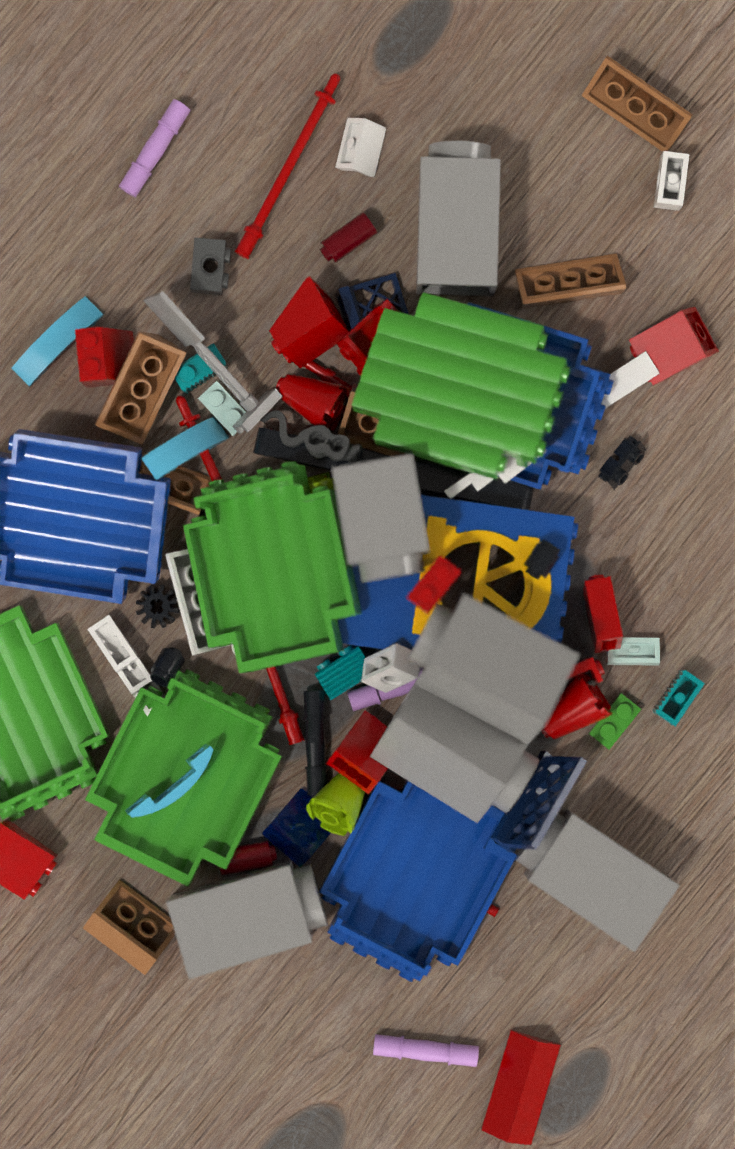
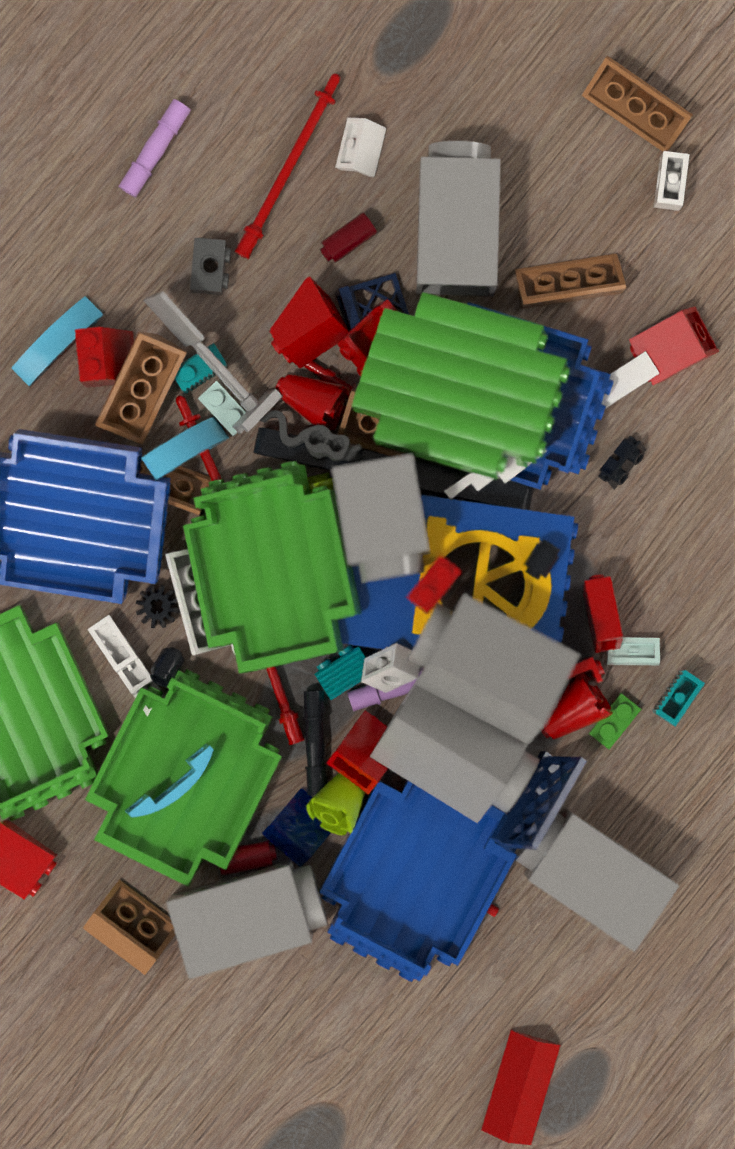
lavender piece [373,1034,479,1067] -> none

